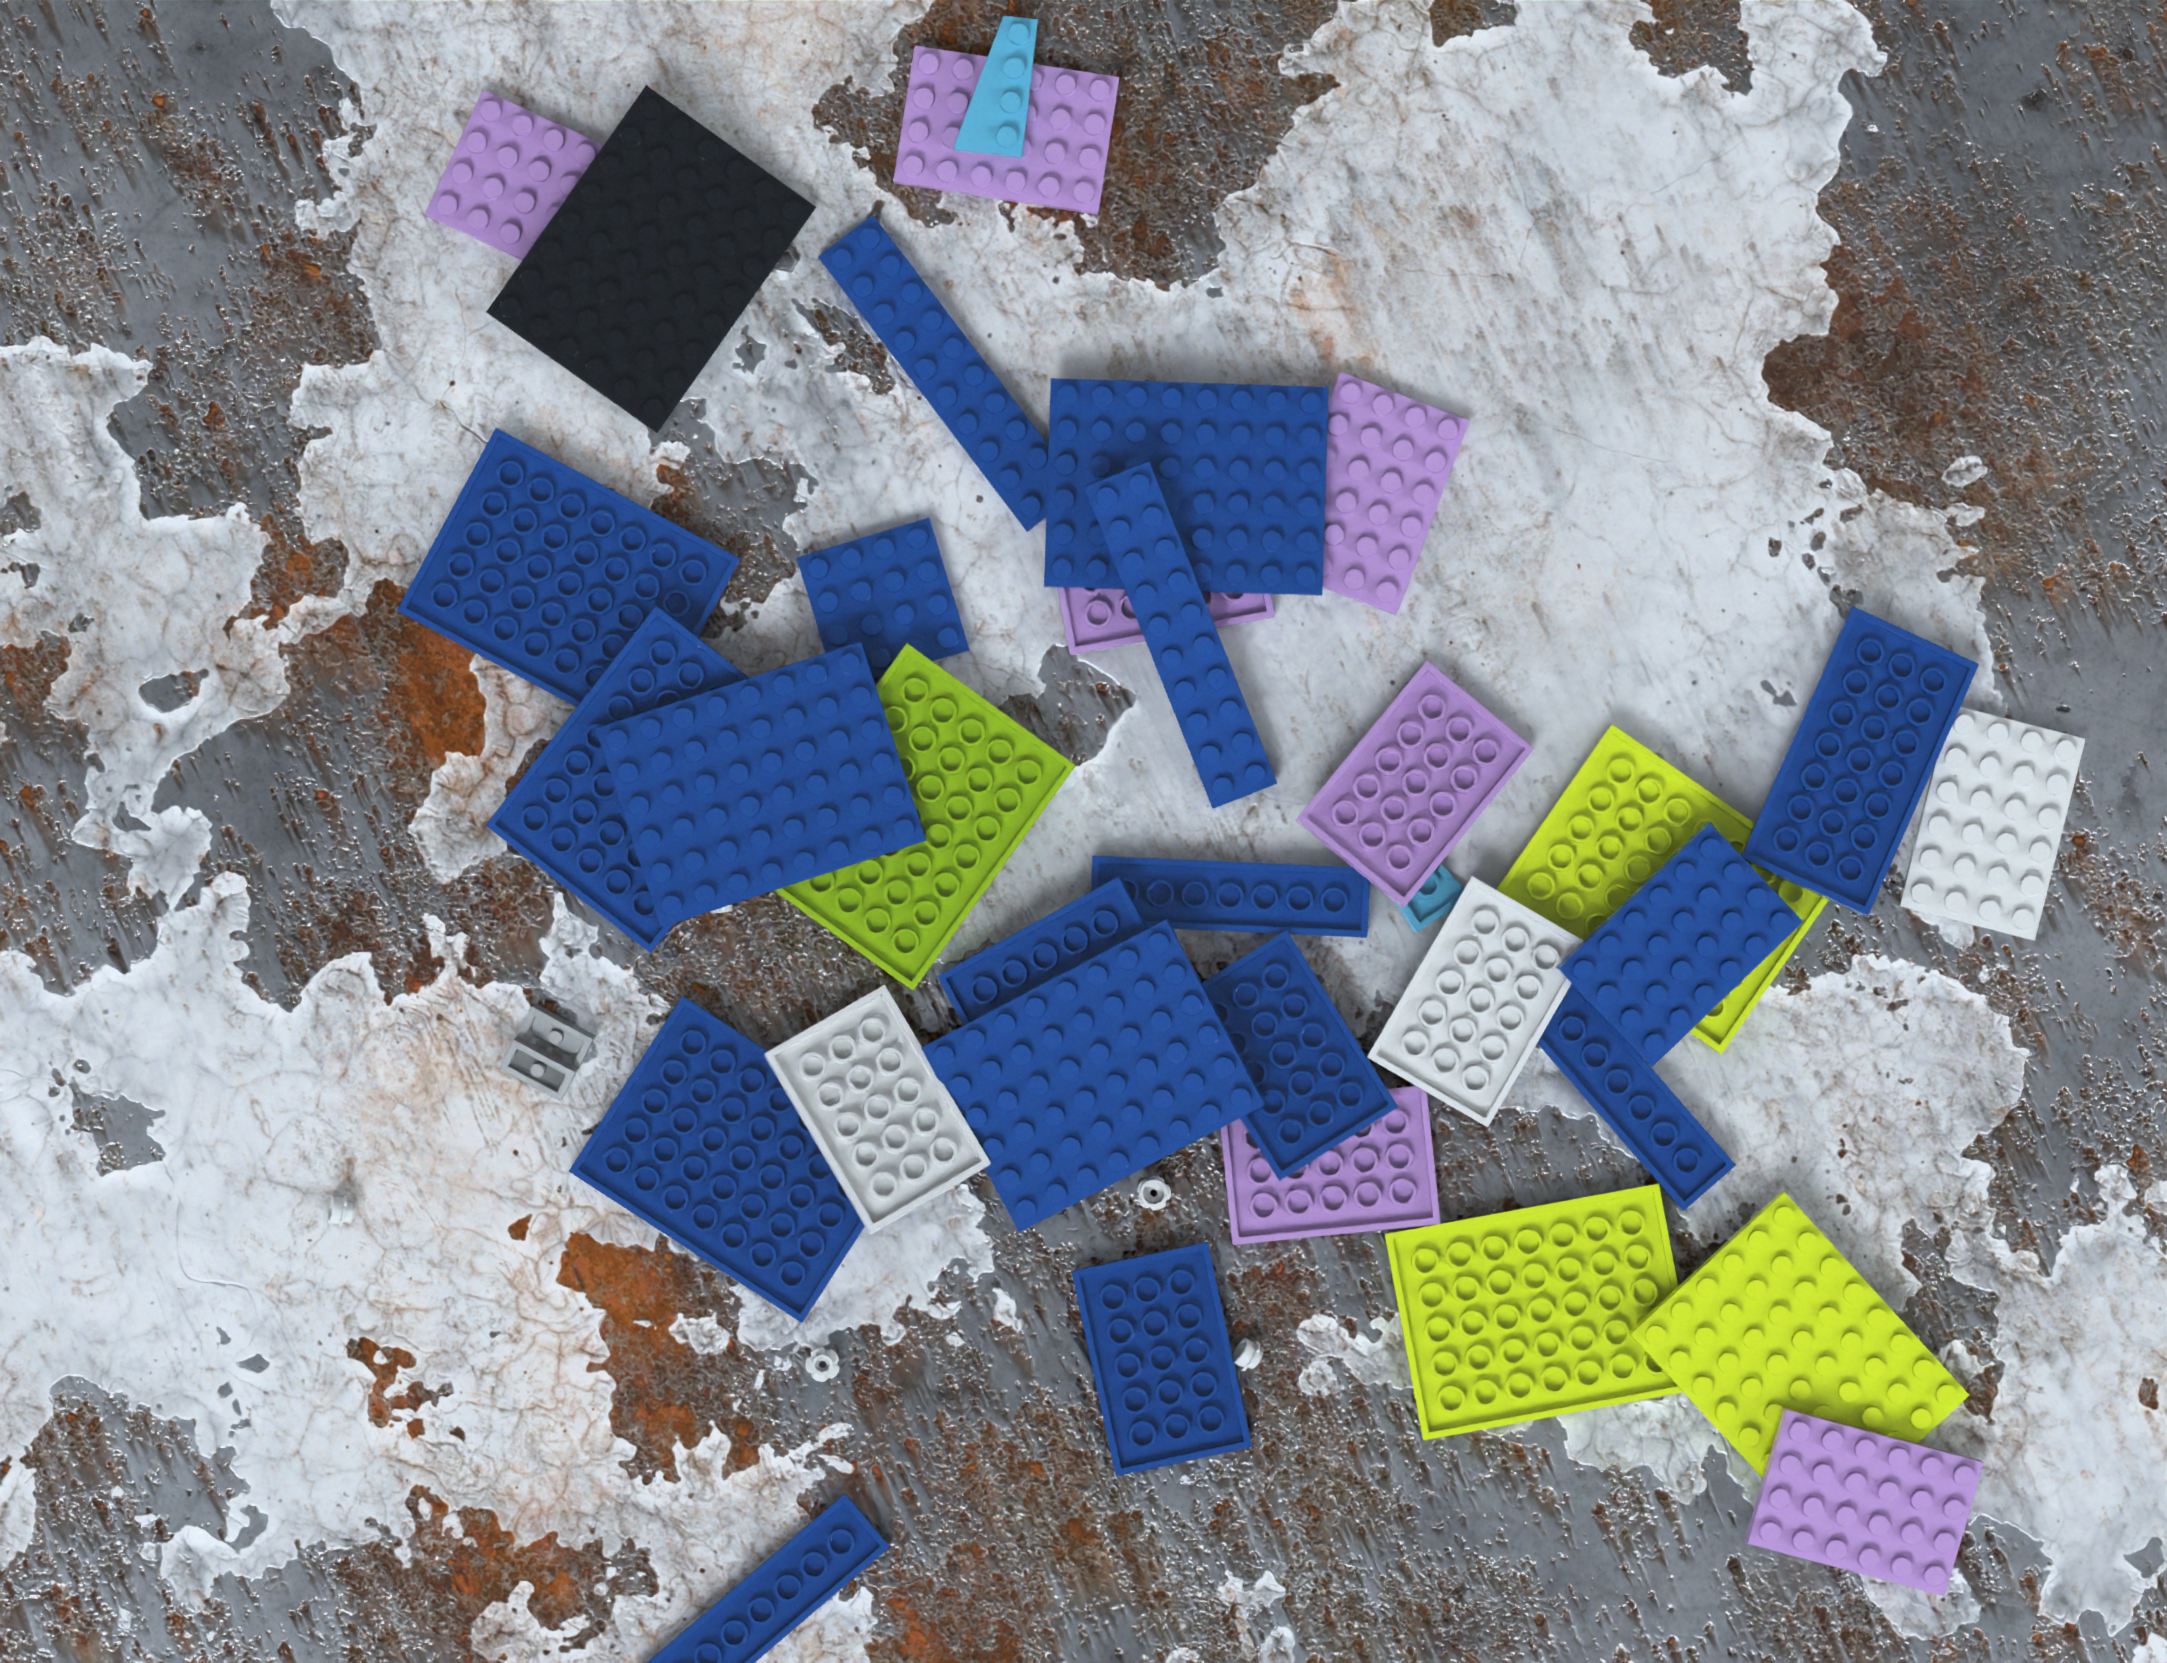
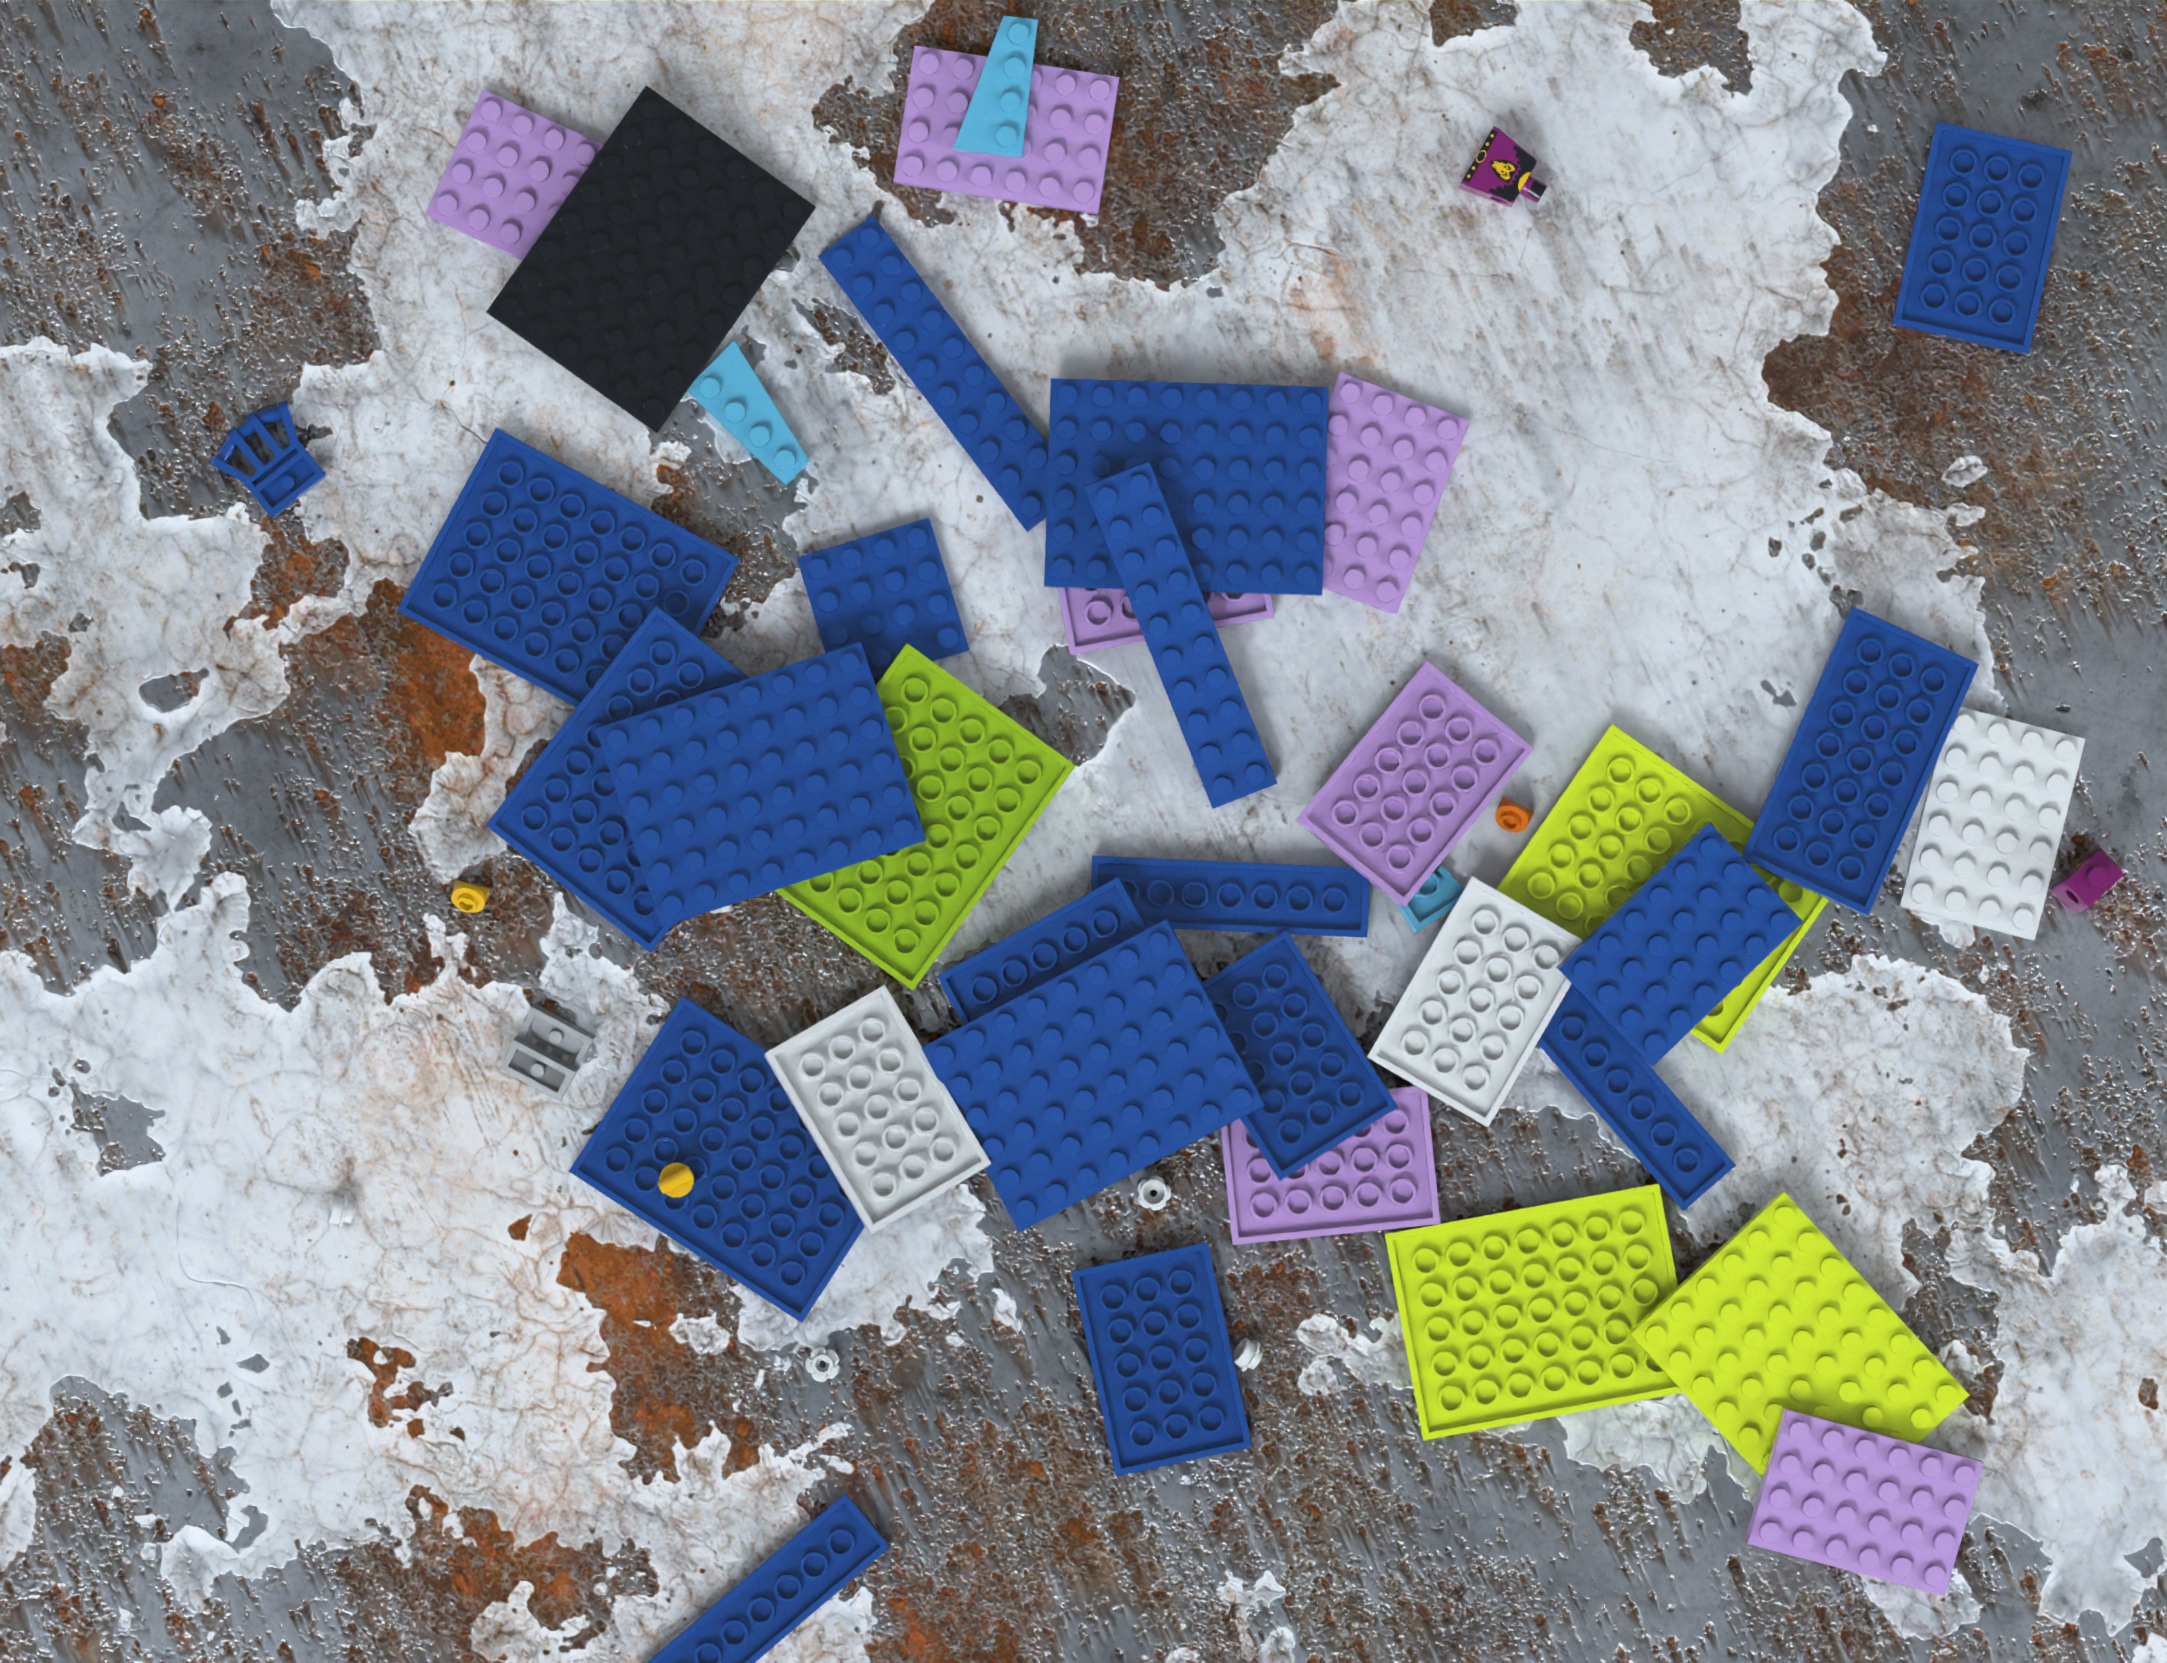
none -> blue plate [208,400,327,519]
none -> yellow plate [451,880,490,913]
none -> yellow plate [657,1162,695,1198]
none -> medium azure wing [687,340,810,486]
none -> torso [1459,126,1547,207]
none -> orange plate [1495,797,1534,833]
none -> blue plate [1891,122,2073,355]
none -> magenta torso [2050,844,2124,915]

